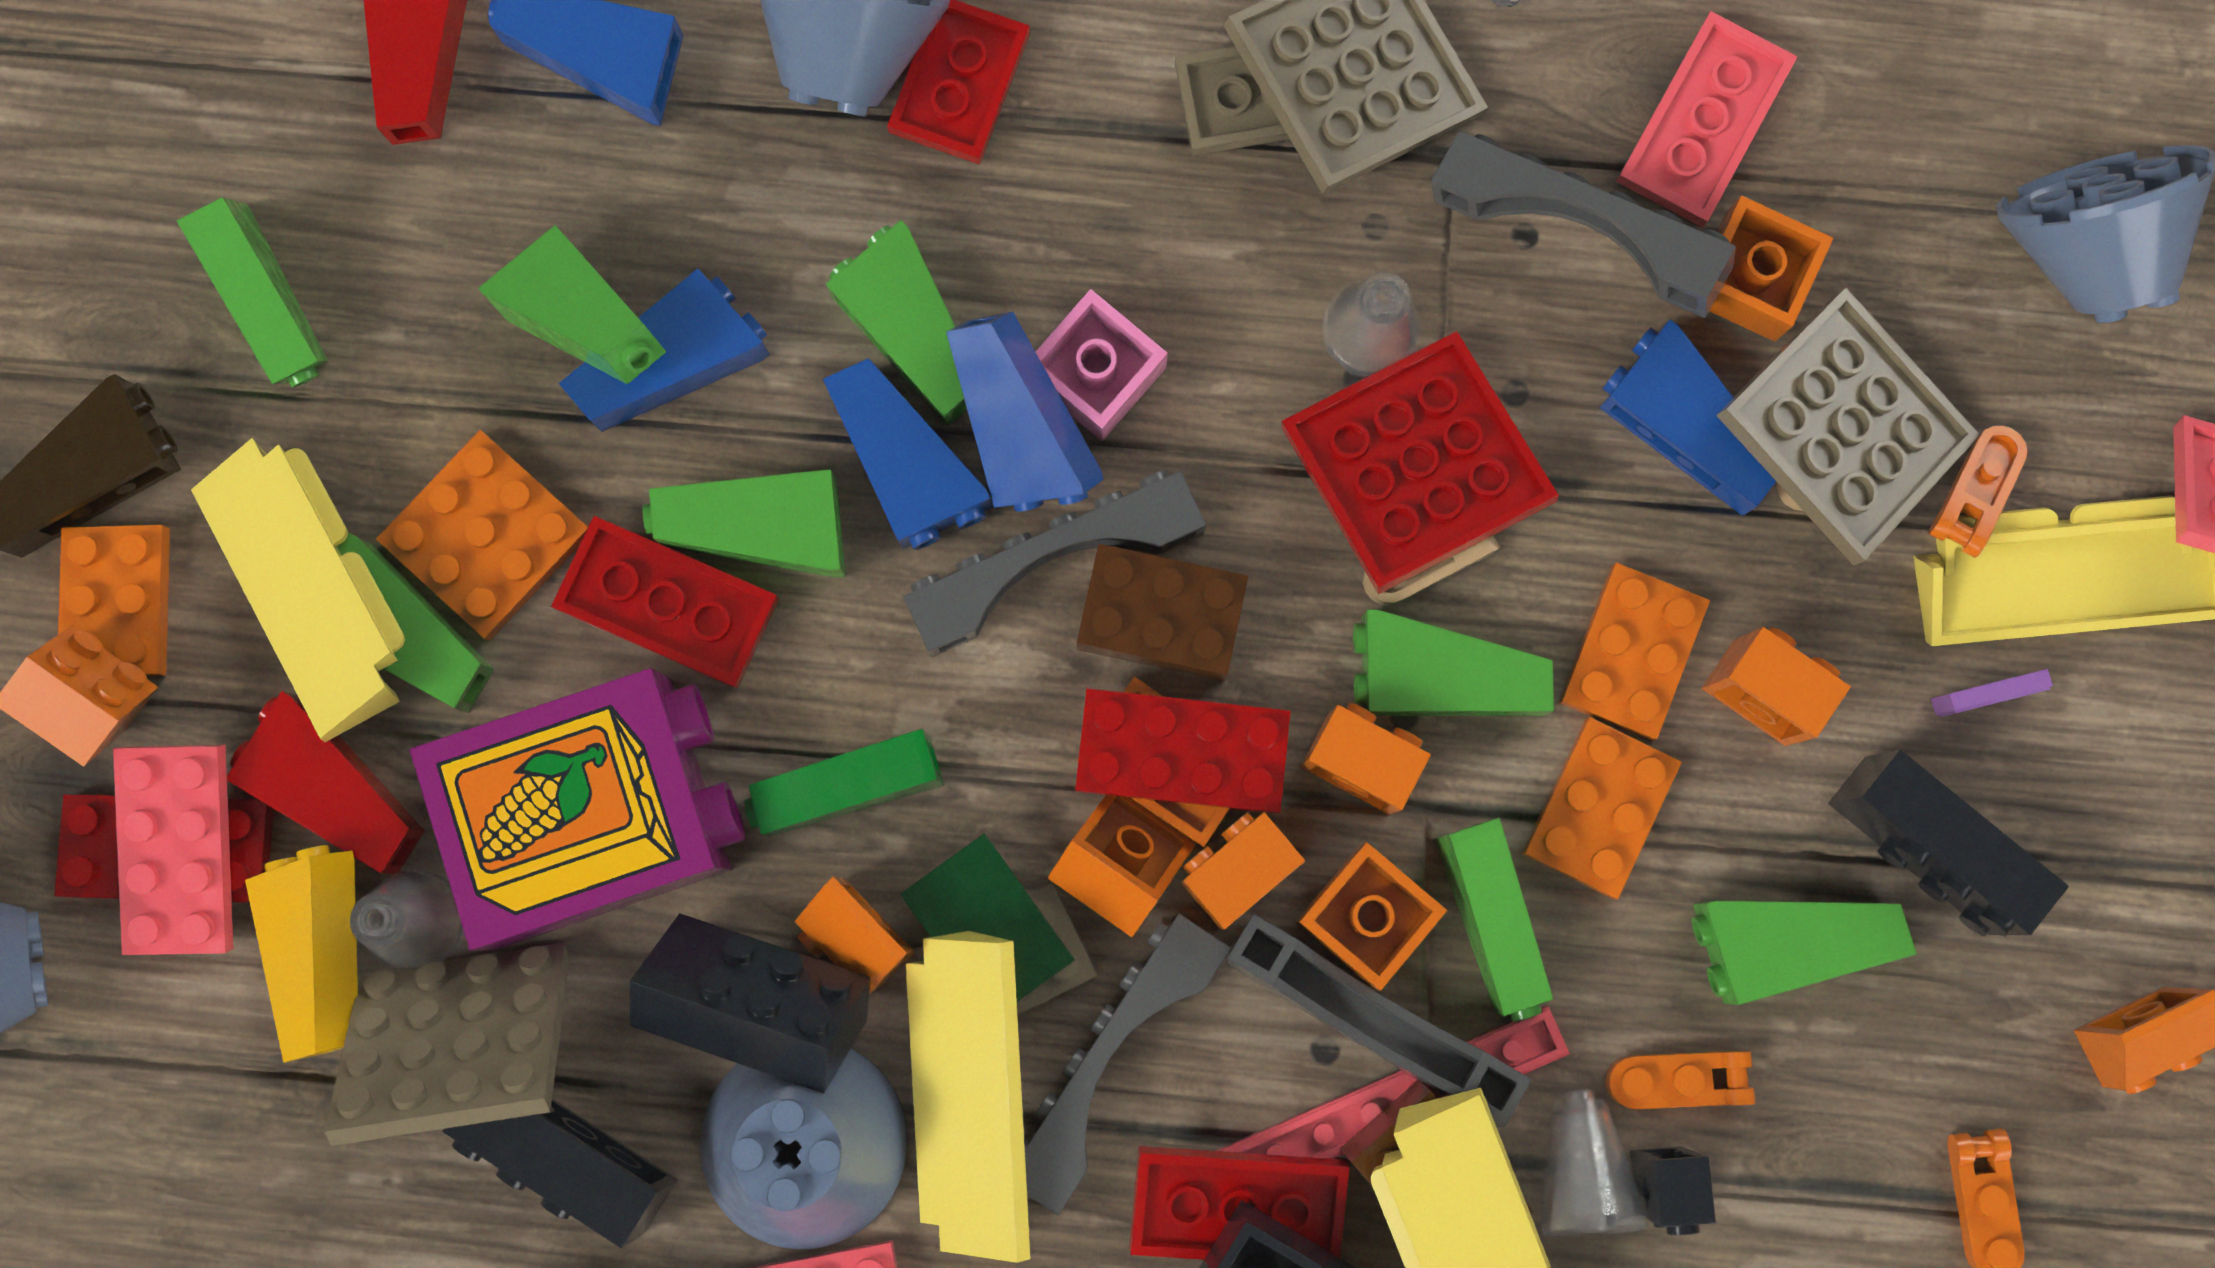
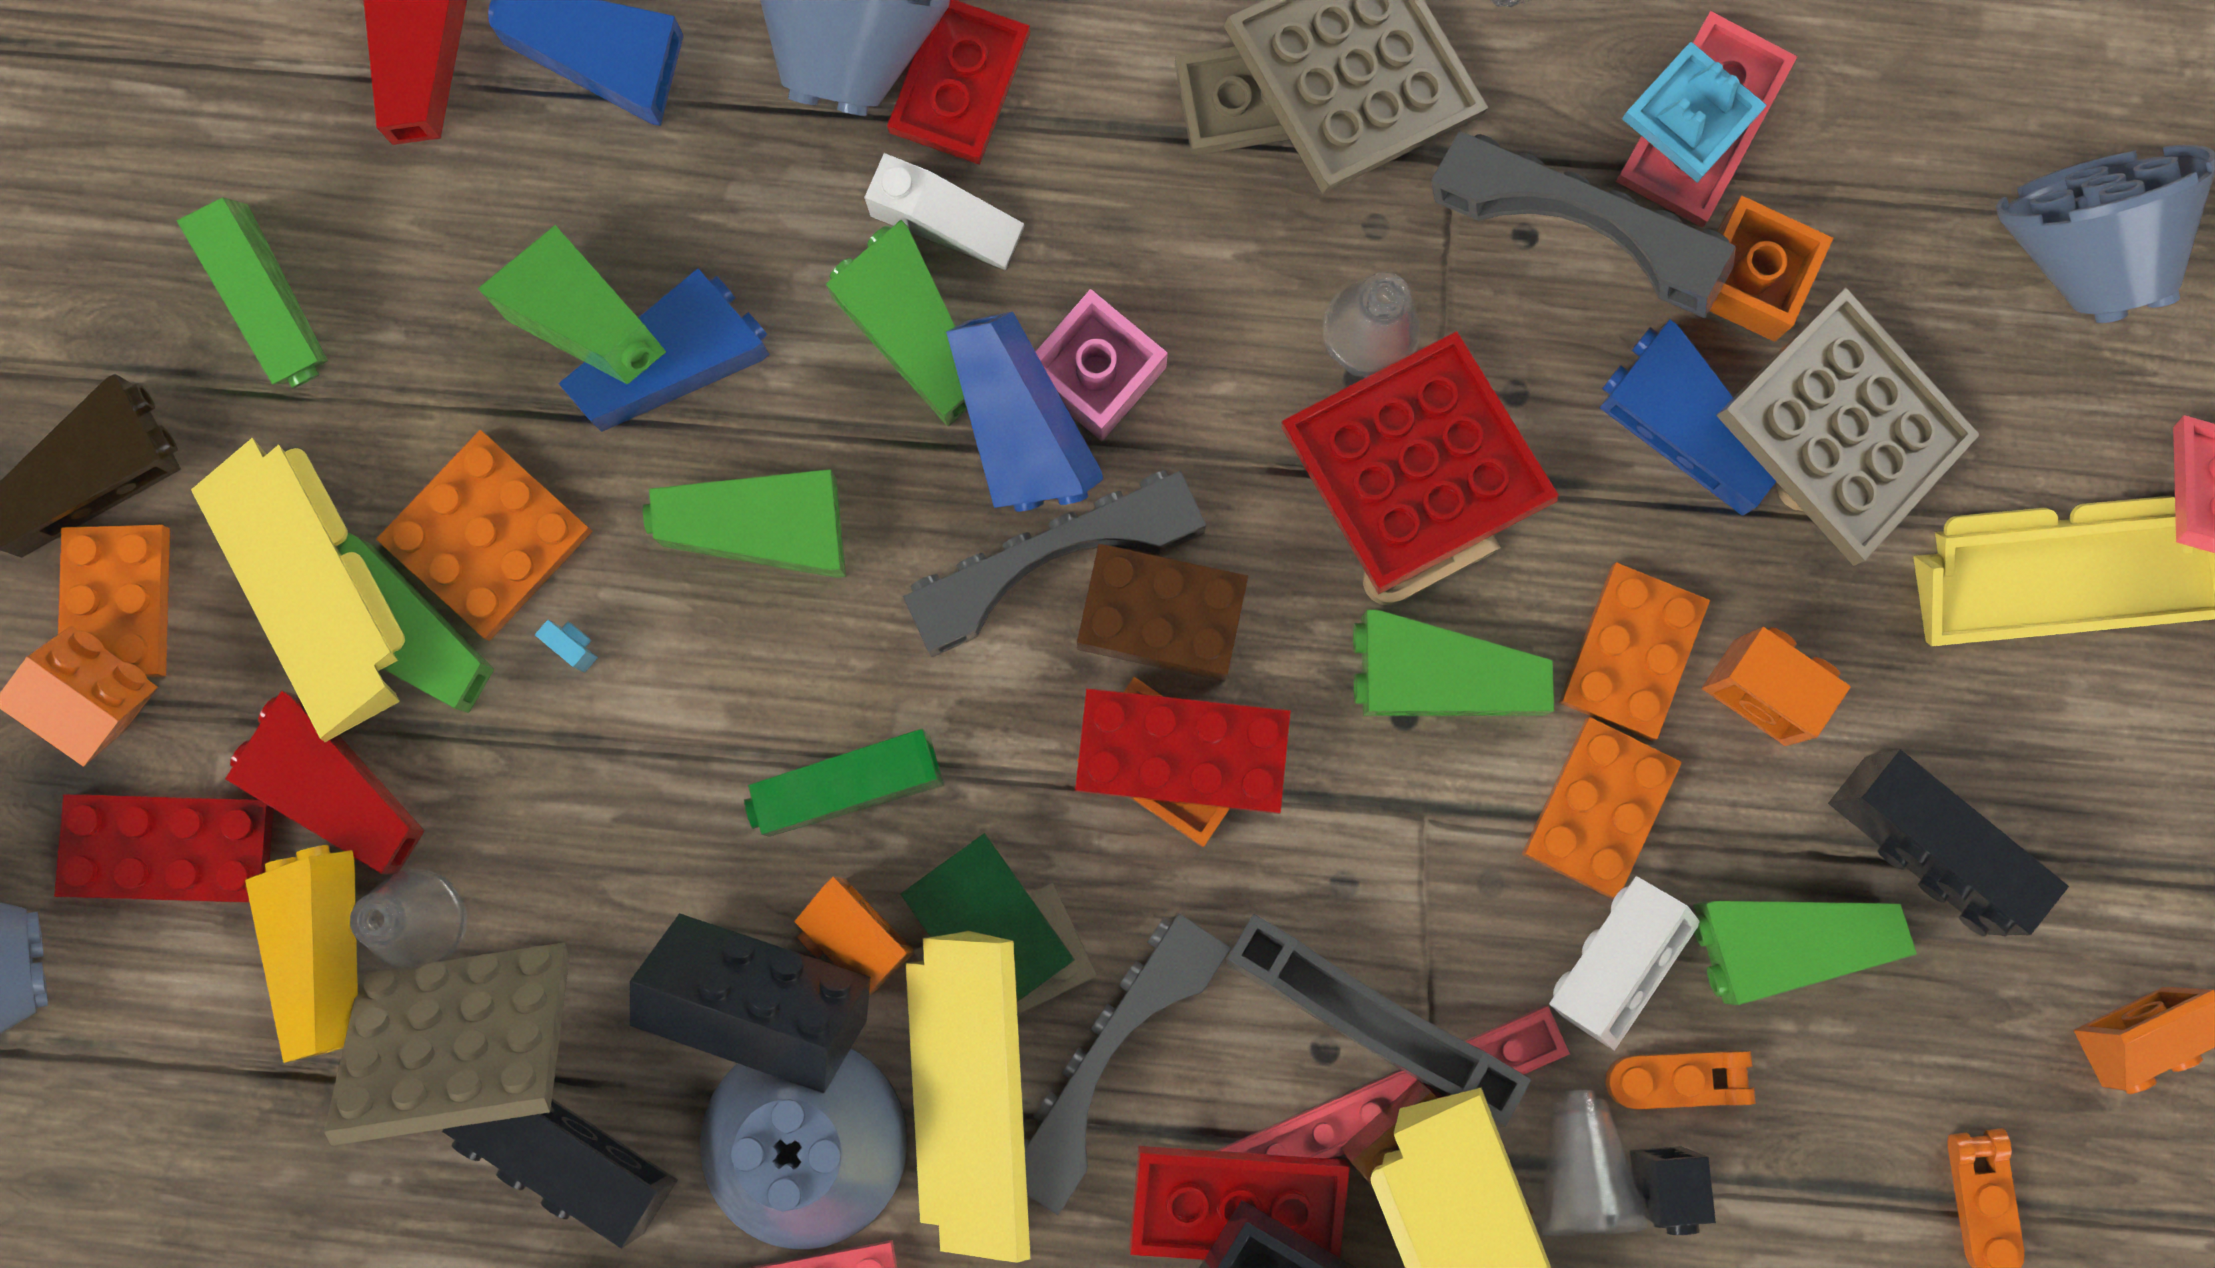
coral plate [113,744,234,955] -> none
brick [409,668,745,951] -> none
red plate [551,516,780,689] -> none
blue slope [823,358,993,550] -> none
orange slope [1048,795,1196,937] -> none
orange brick [1180,812,1305,930] -> none
orange brick [1295,842,1448,991] -> none
orange brick [1300,703,1431,815] -> none
bright green slope [1434,818,1553,1022] -> none
orange plate [1928,425,2028,558] -> none
medium lavender tile [1931,669,2053,717] -> none
none -> medium azure plate [535,620,598,673]
none -> white slope [864,153,1025,270]
none -> white brick [1549,876,1700,1051]
none -> medium azure plate [1622,42,1767,183]

